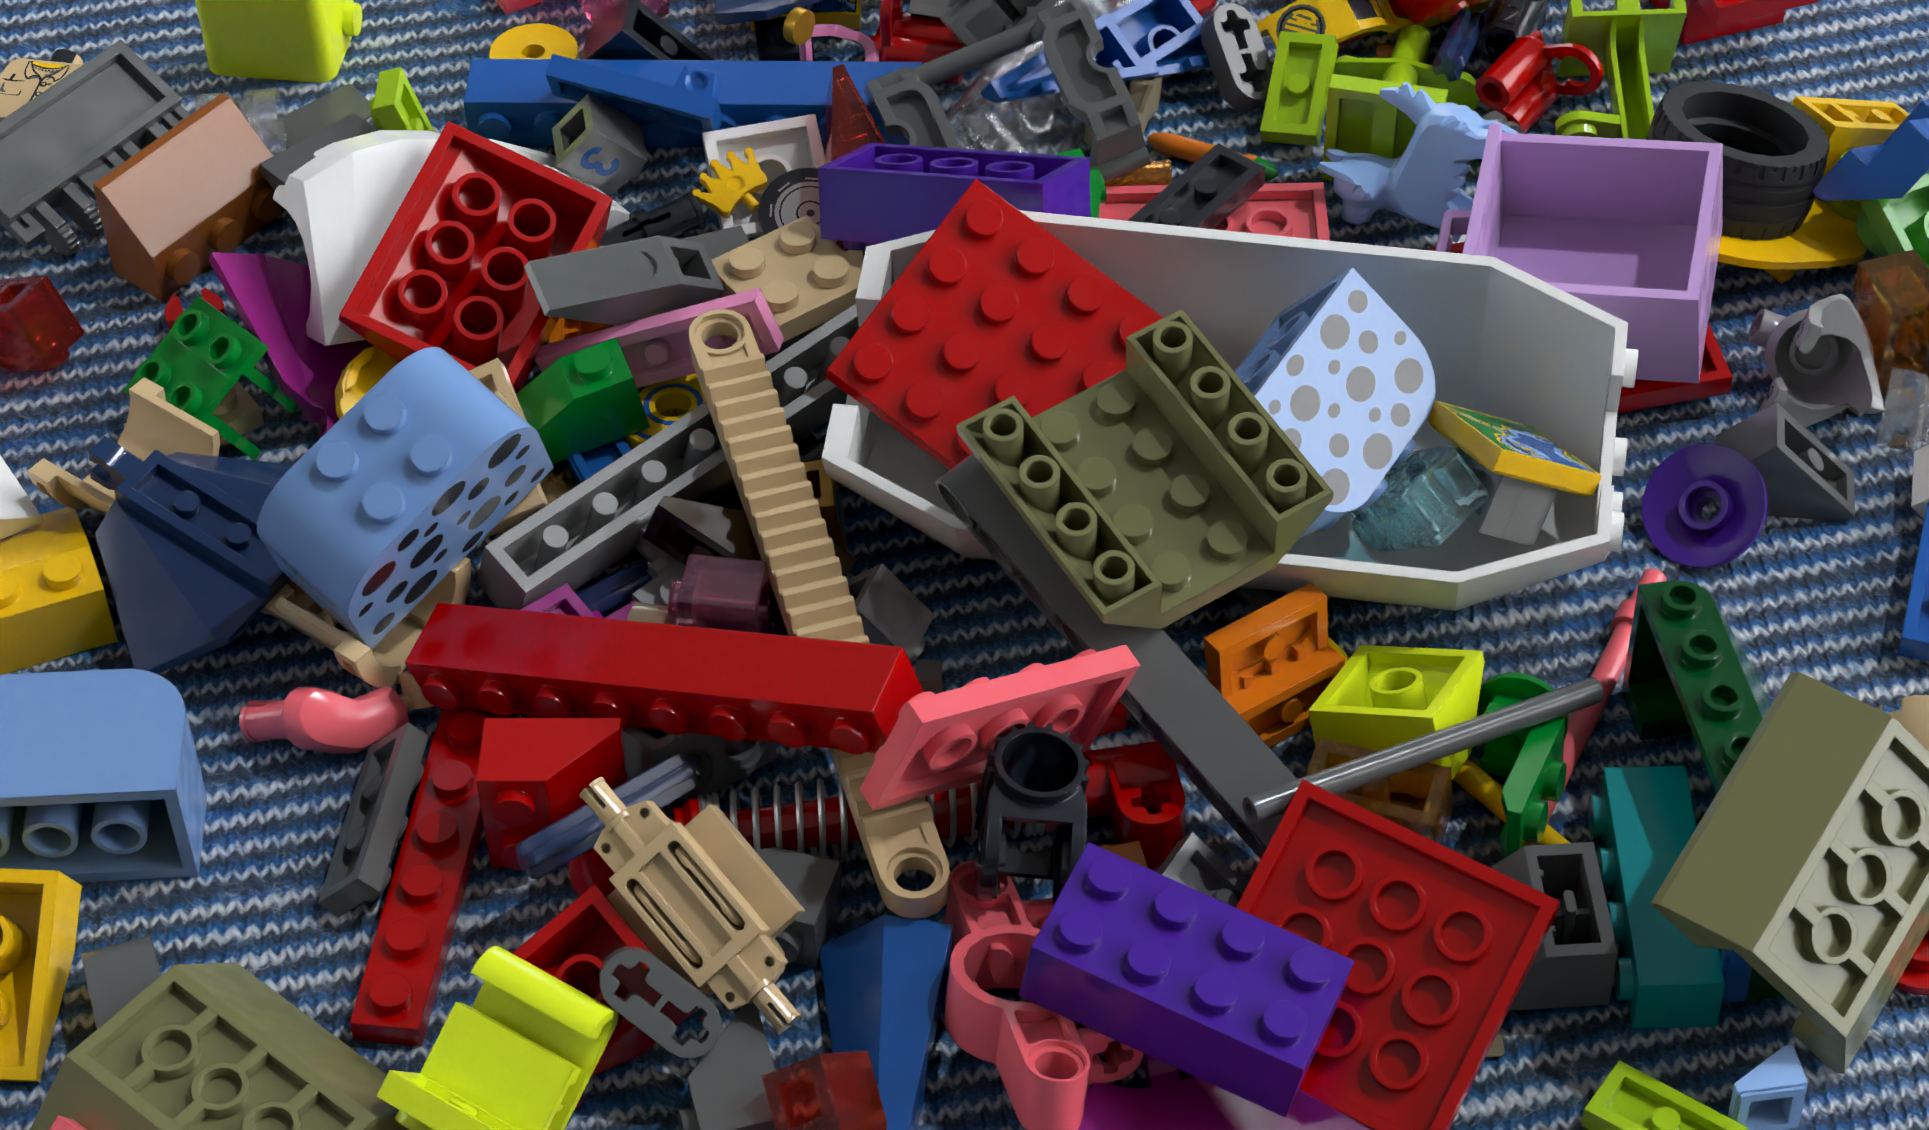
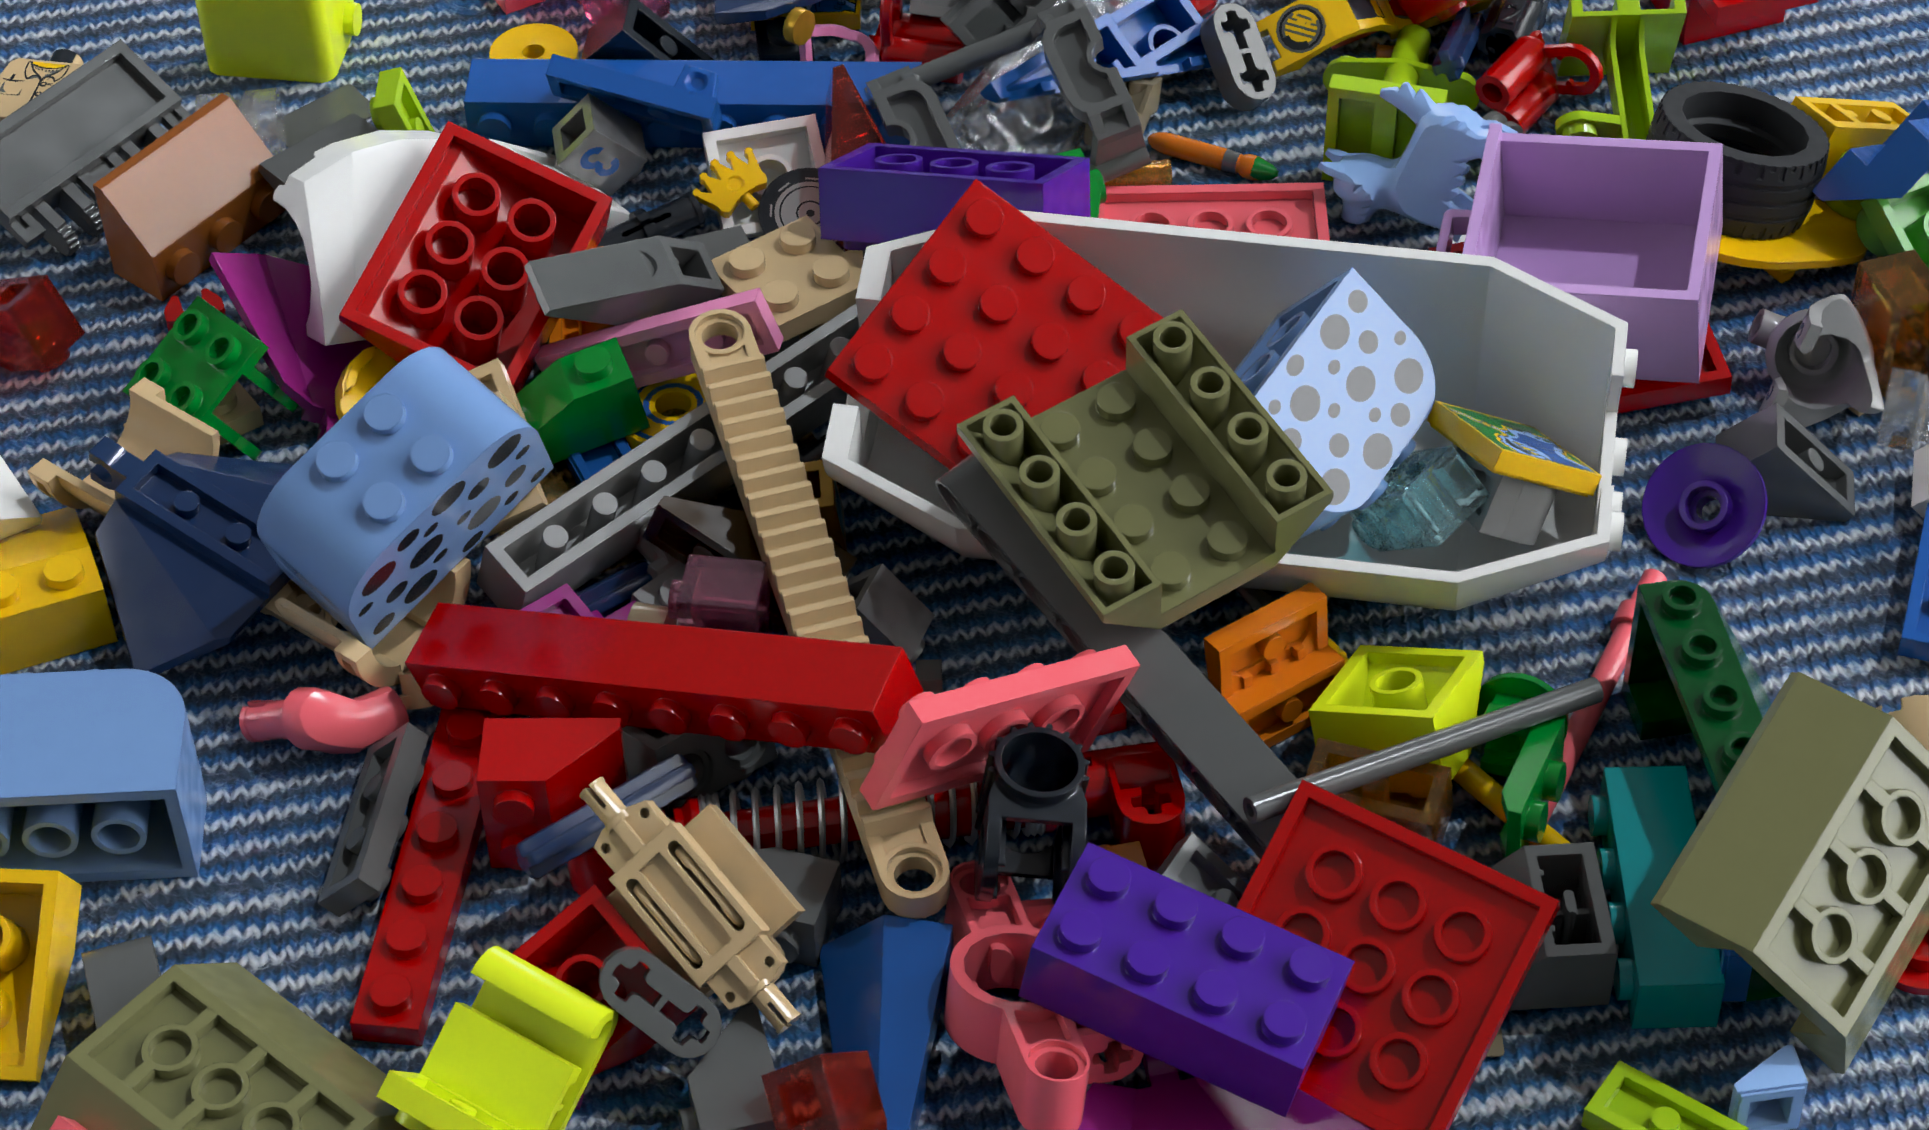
black plate [1127,143,1265,229] -> none
lime plate [1260,31,1339,146] -> none

